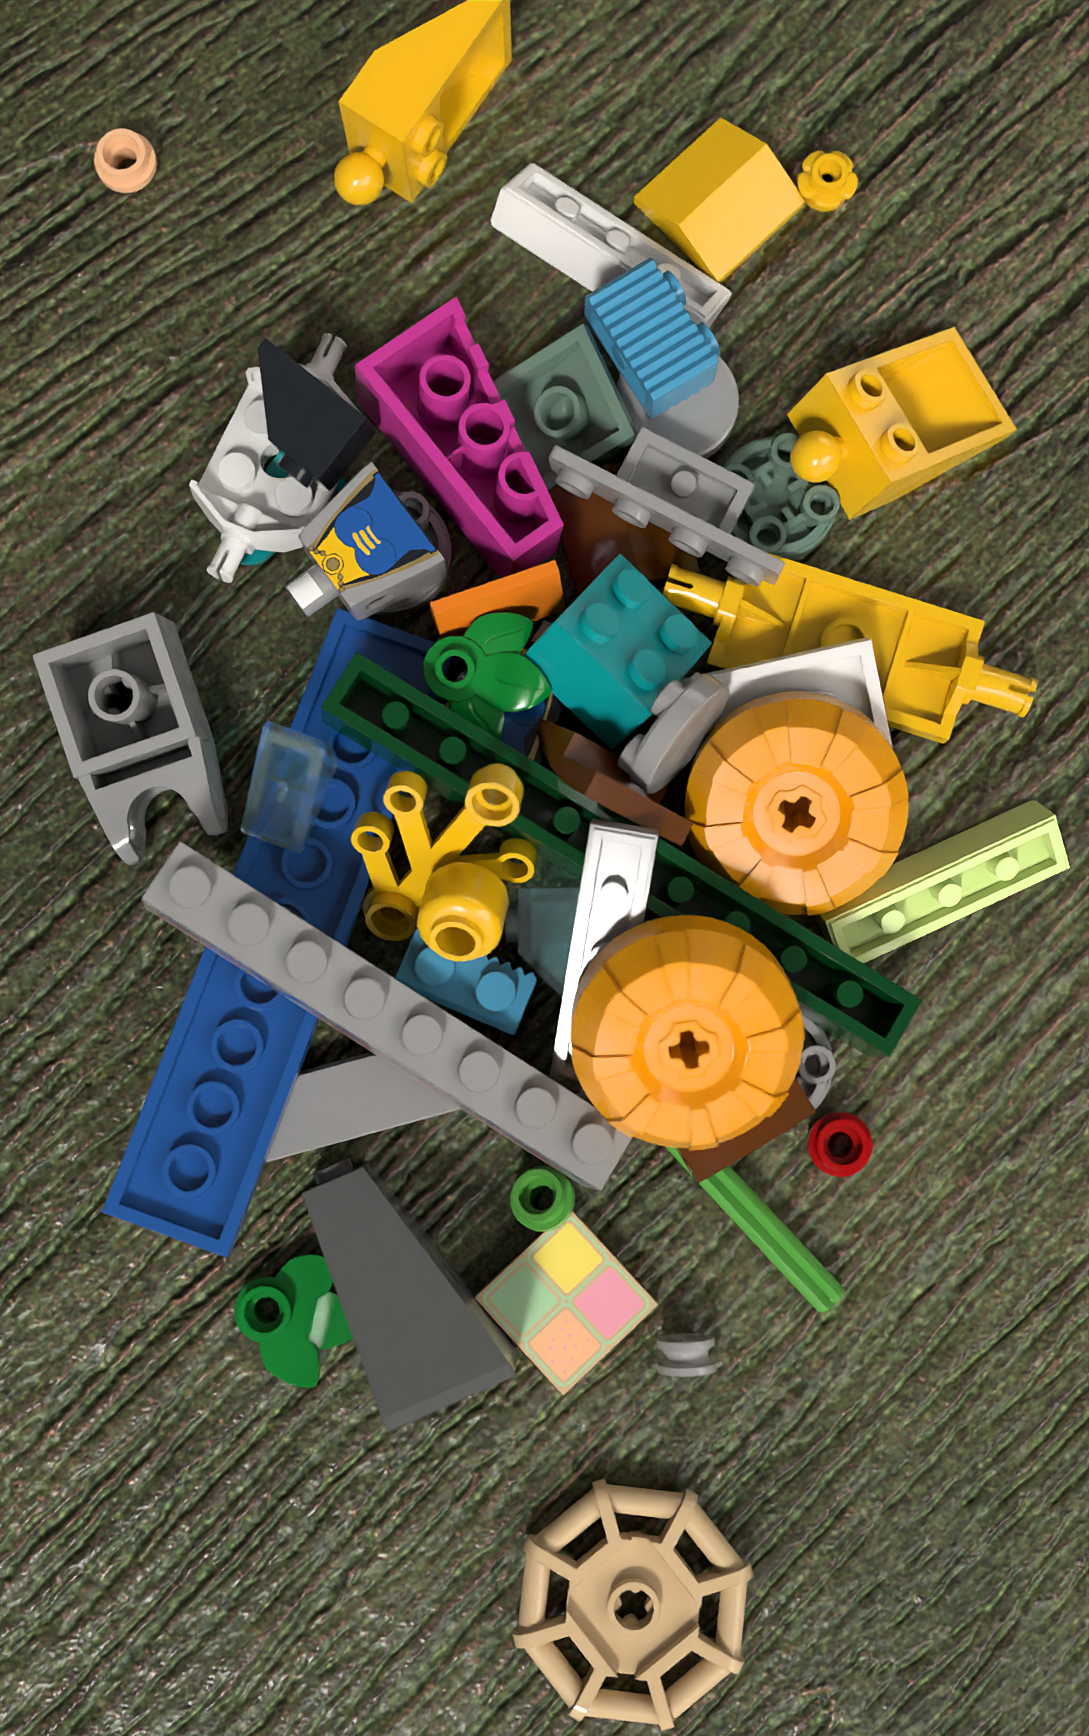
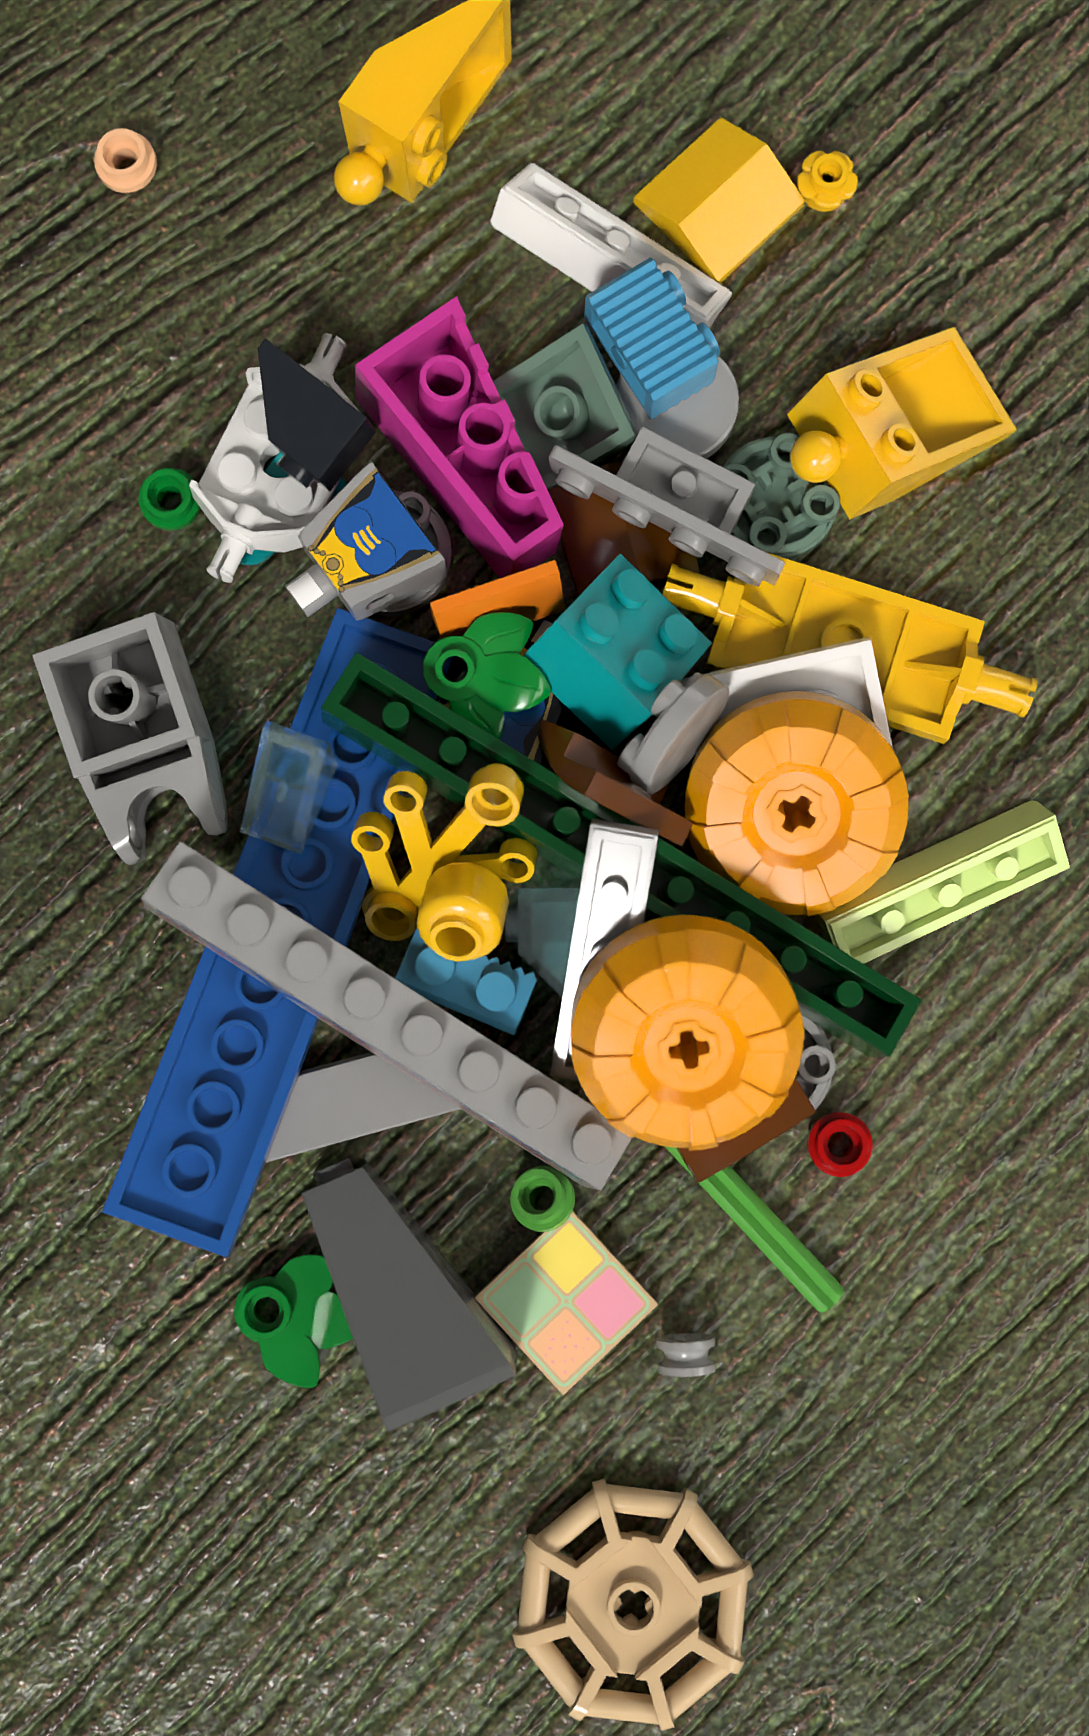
none -> green plate [138,468,201,531]

